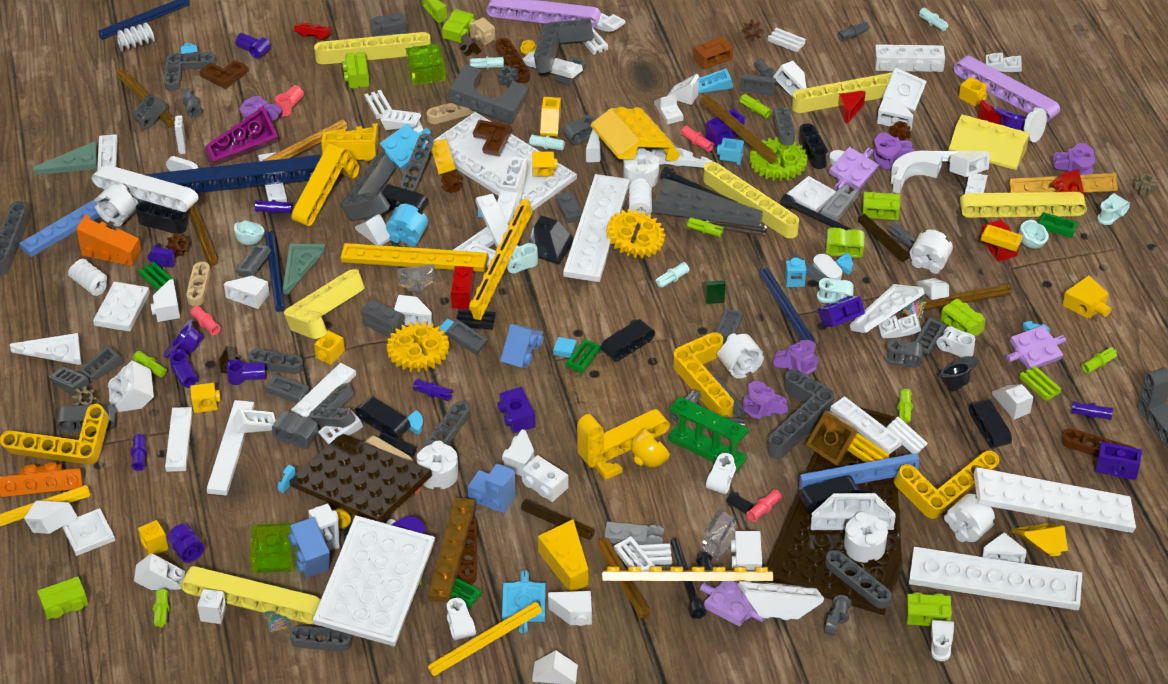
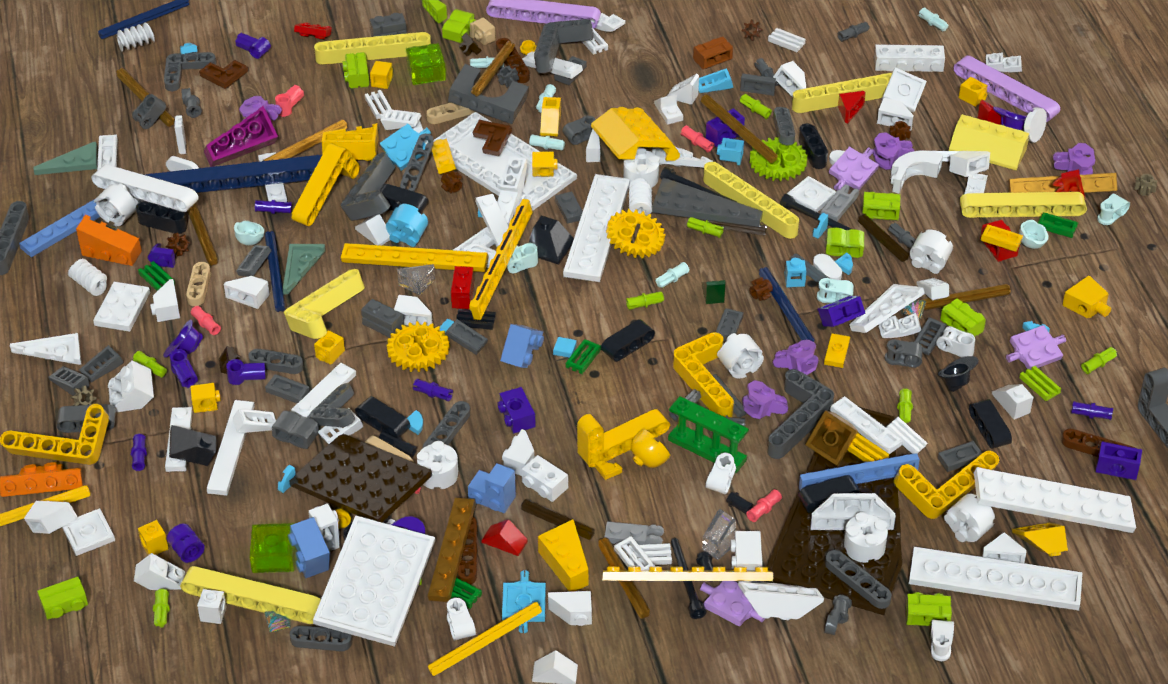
none -> black slope [169,425,216,466]
none -> yellow brick [370,61,393,89]
none -> pearl gold axle [471,41,515,96]
none -> red slope [481,519,528,556]
none -> light aqua axle [536,84,556,113]
none -> lime axle [626,291,664,310]
none -> reddish brown gear [749,277,773,301]
none -> medium azure tile [813,213,828,238]
none -> yellow plate [824,333,850,368]
none -> dark grey plate [938,441,982,472]

